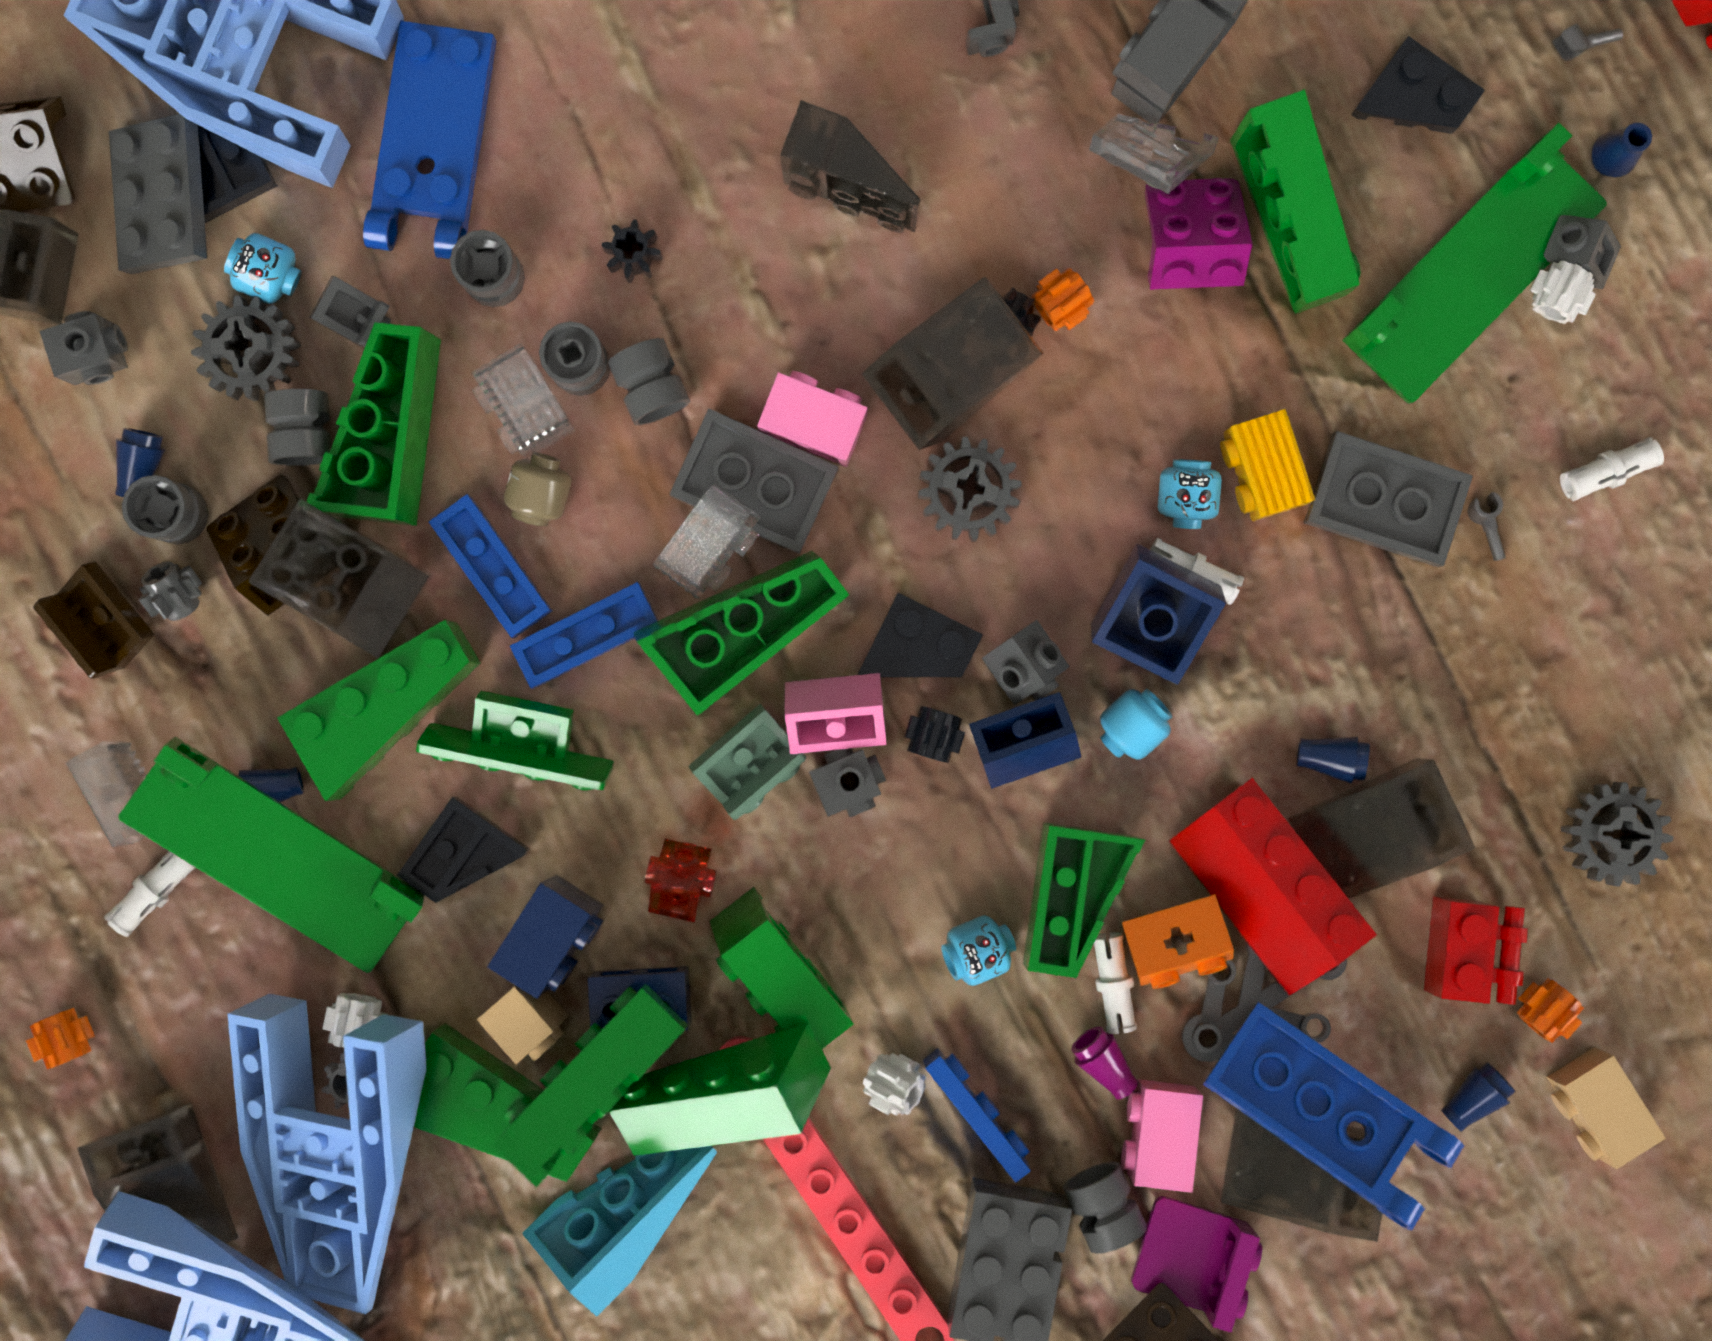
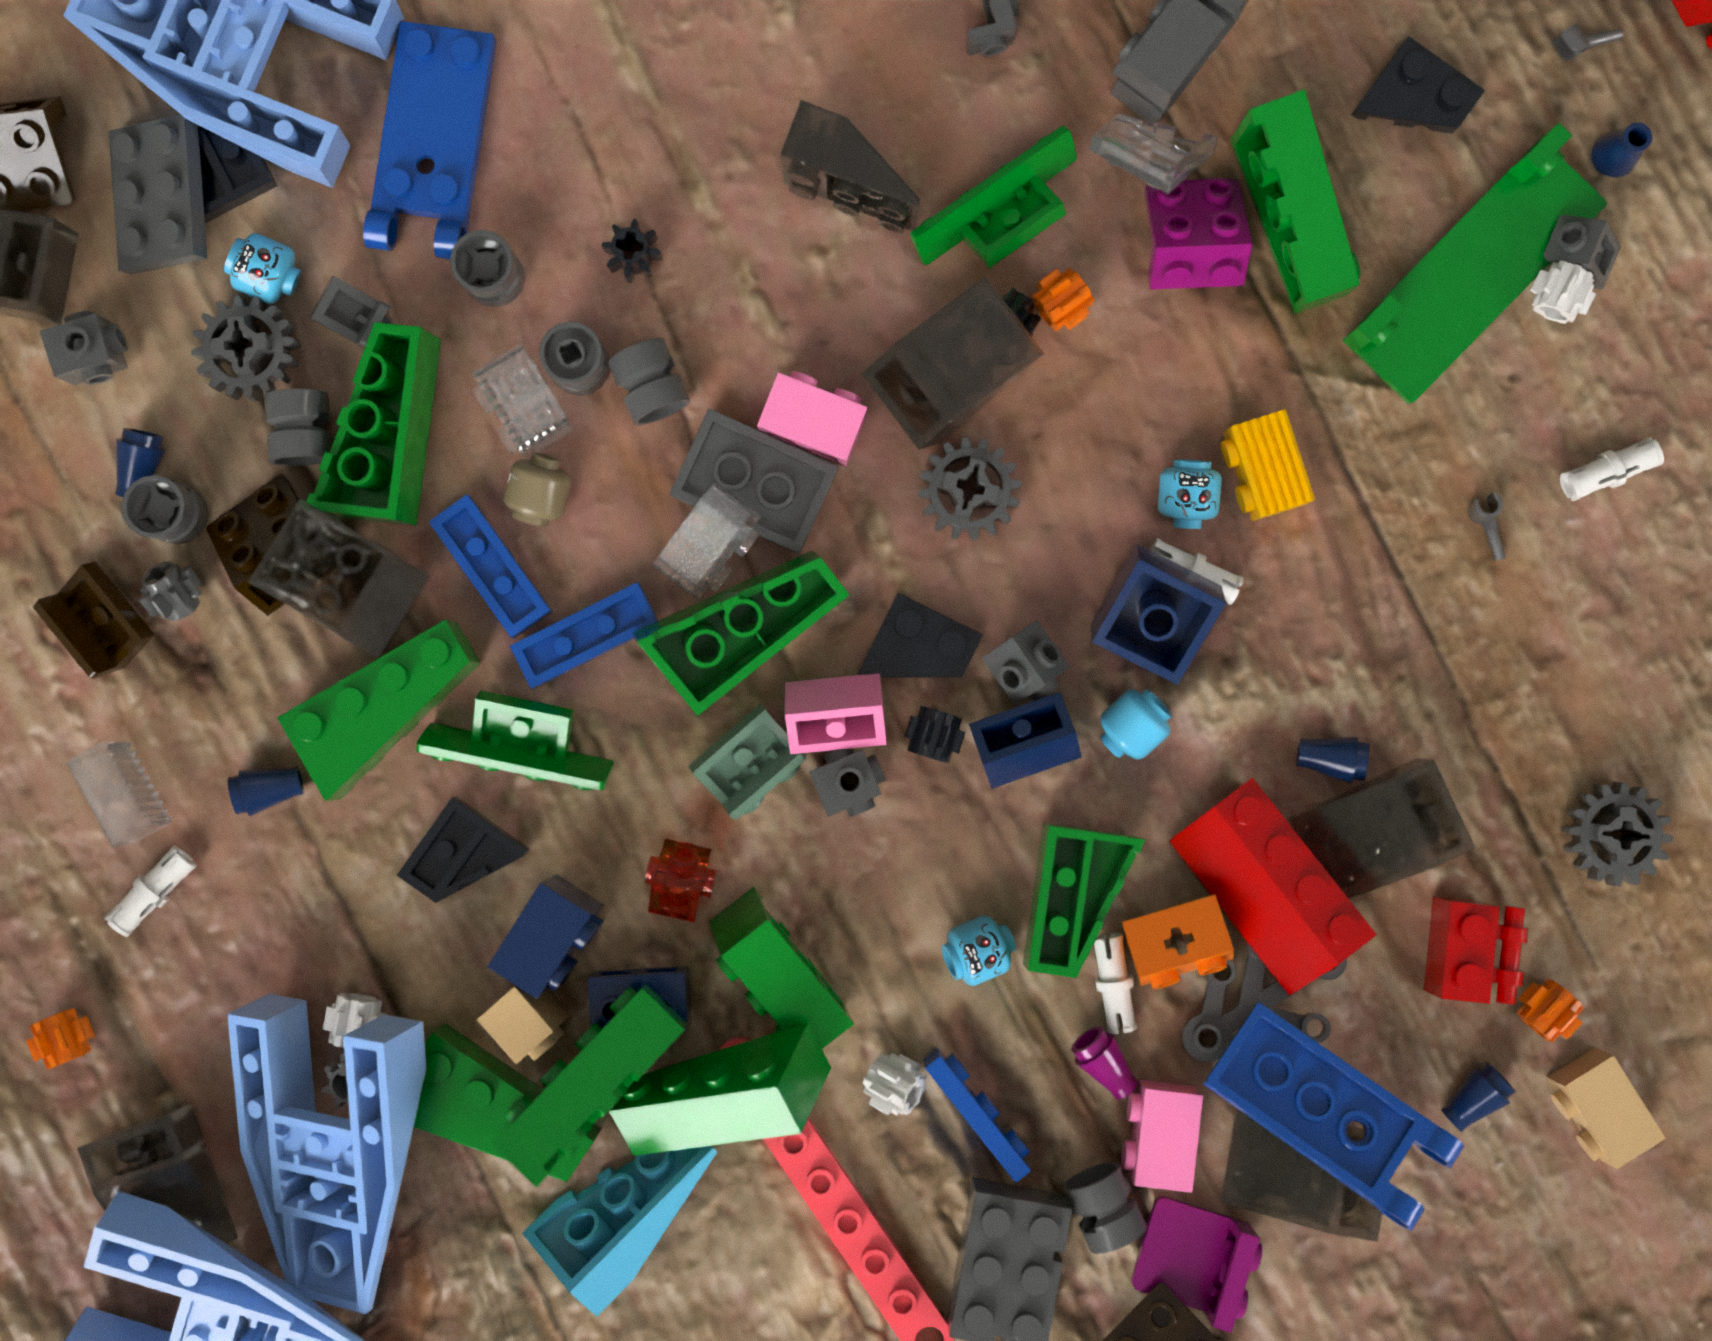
green bracket [118,736,424,973] -> none
dark grey plate [1303,431,1473,567] -> none
none -> green bracket [910,125,1077,268]

